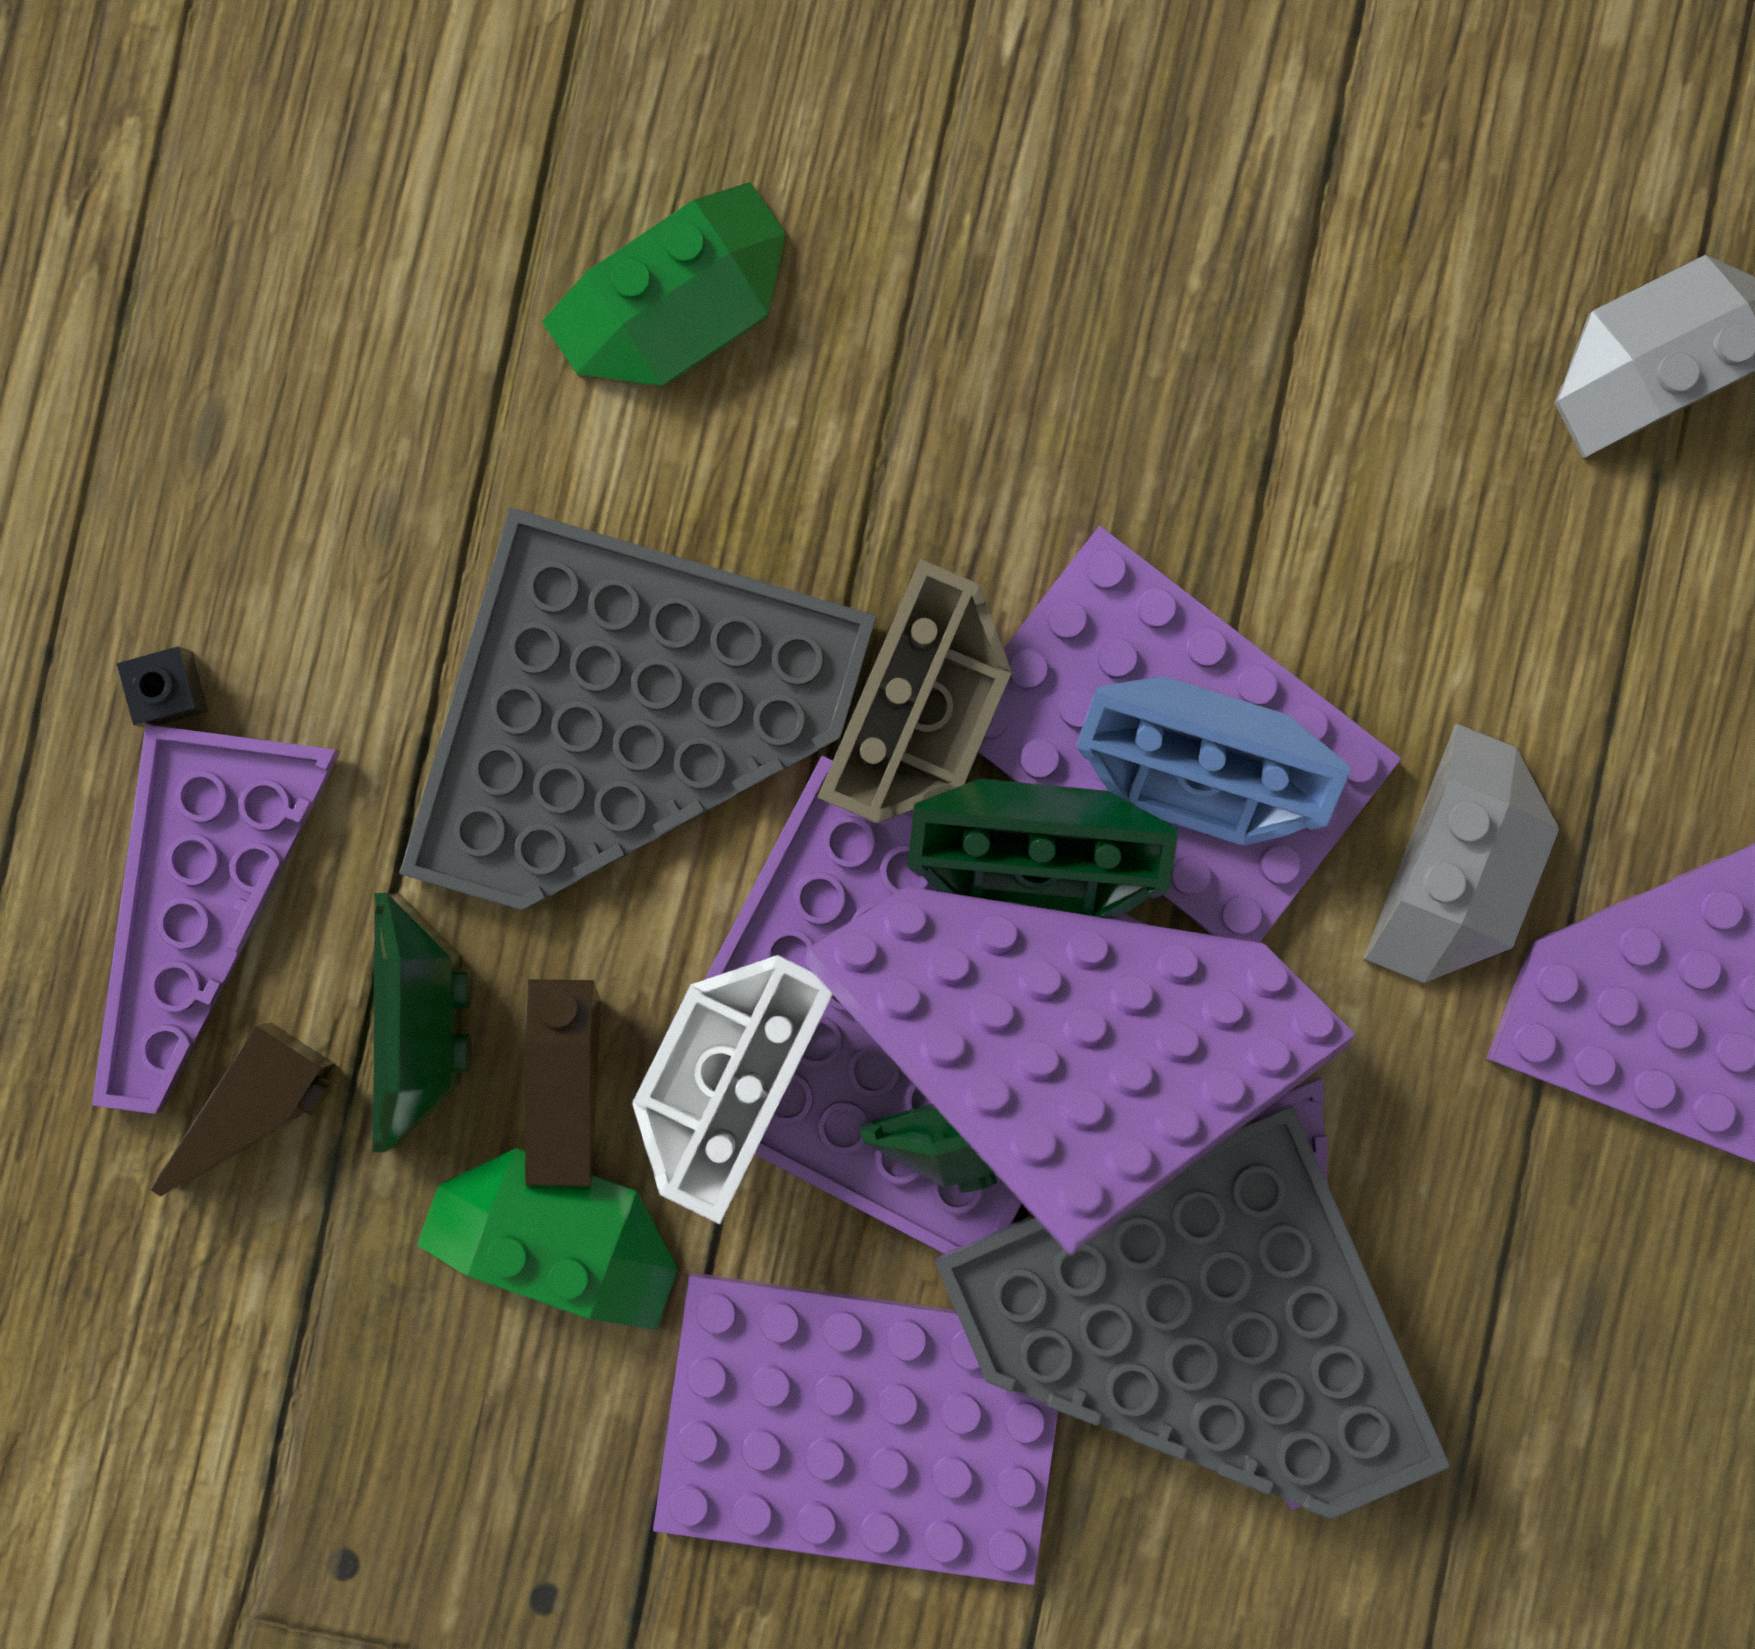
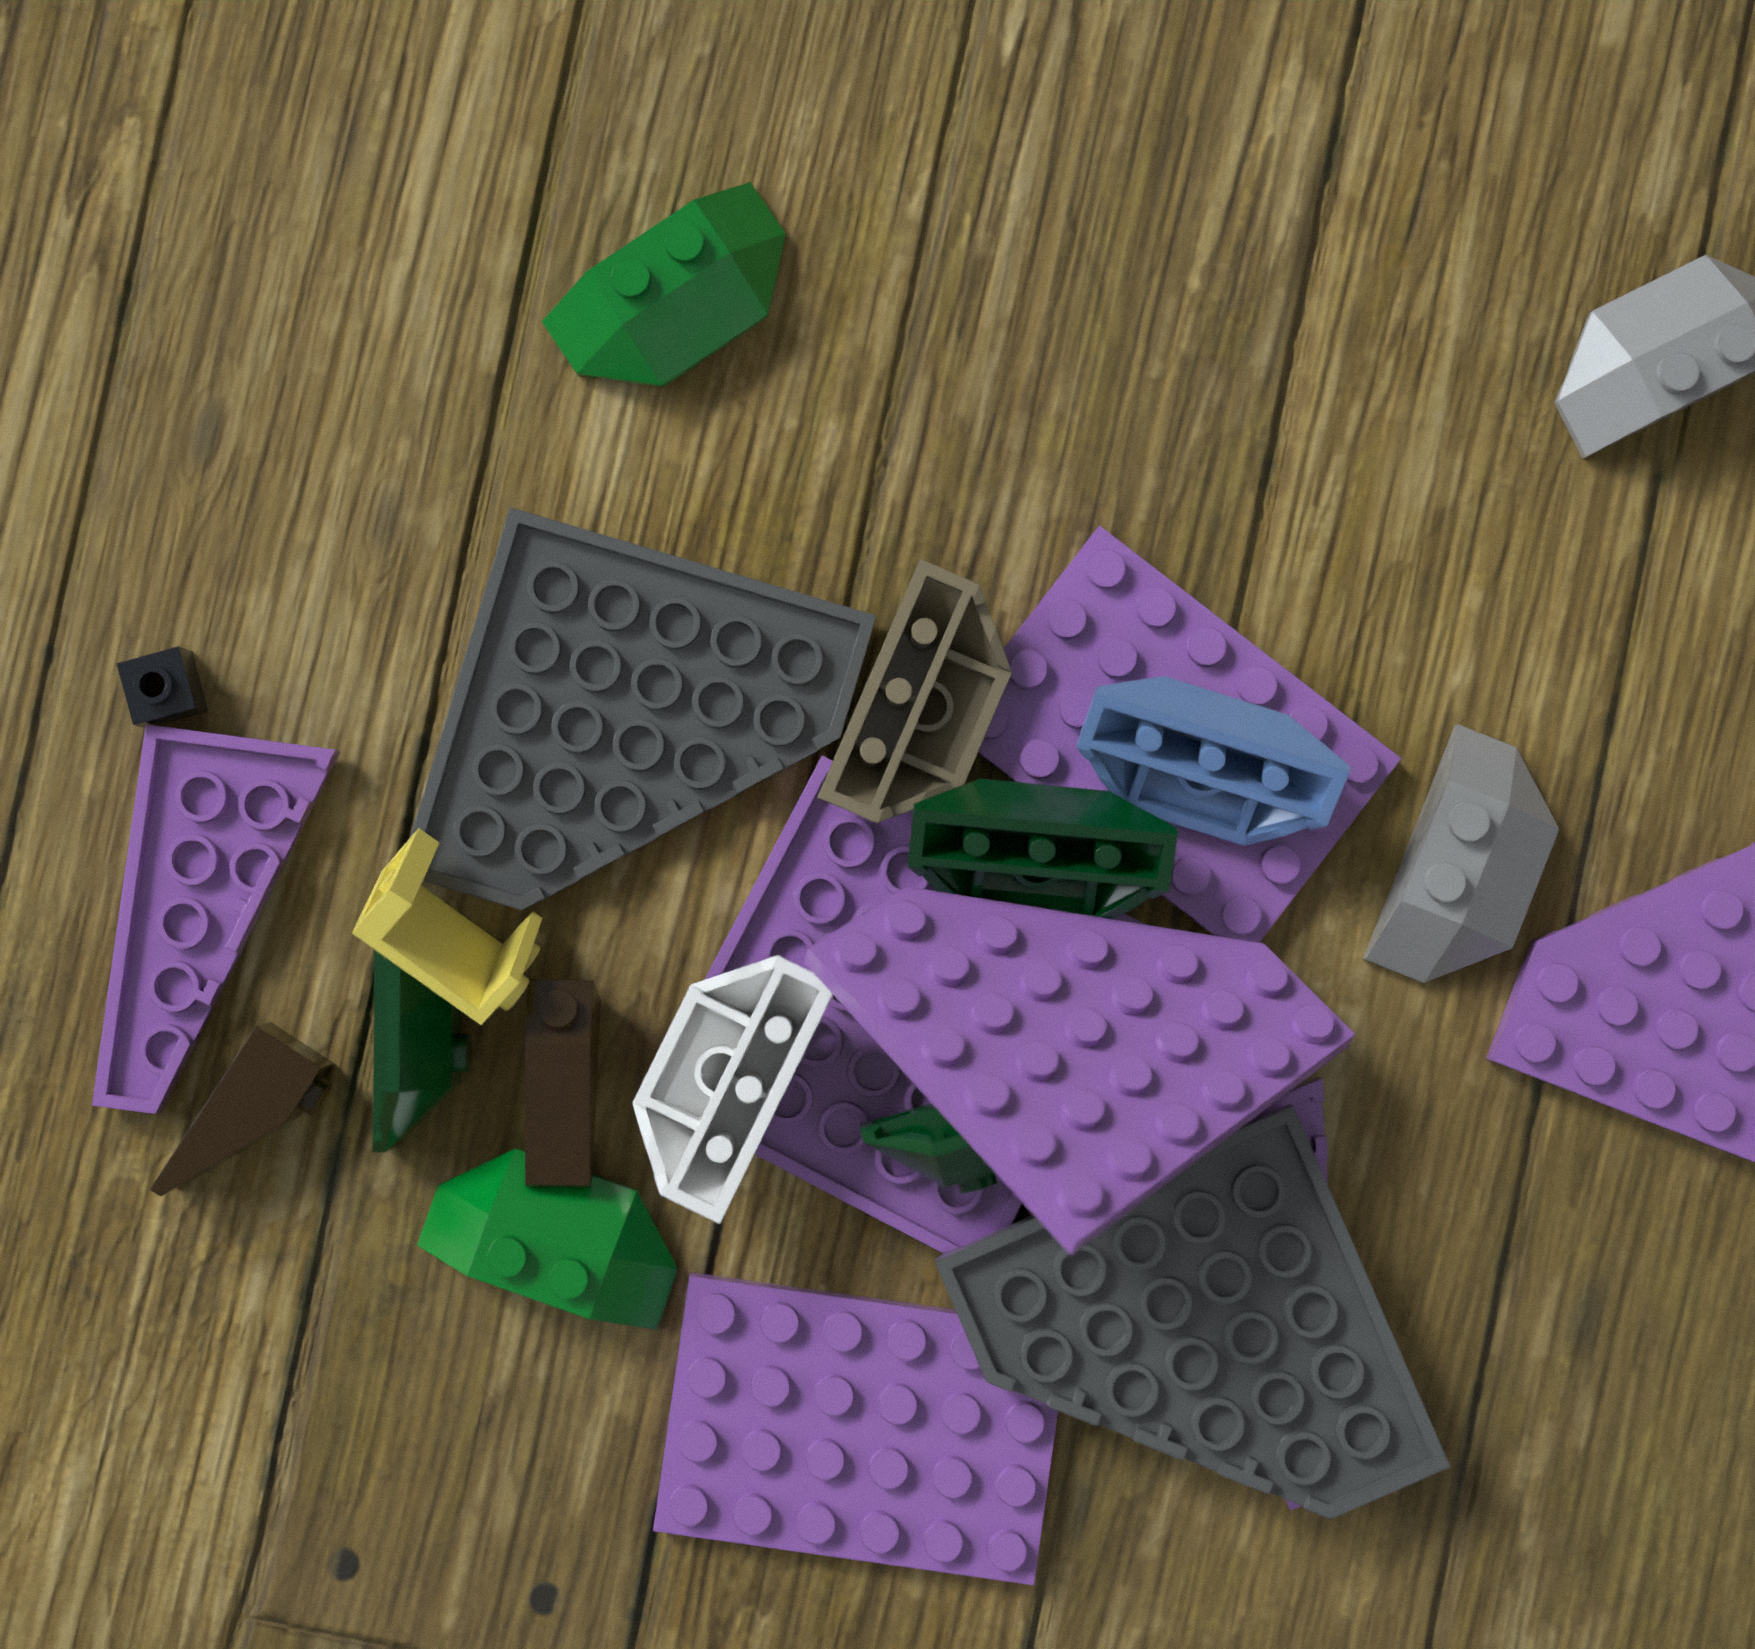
none -> light yellow panel [352,828,543,1025]

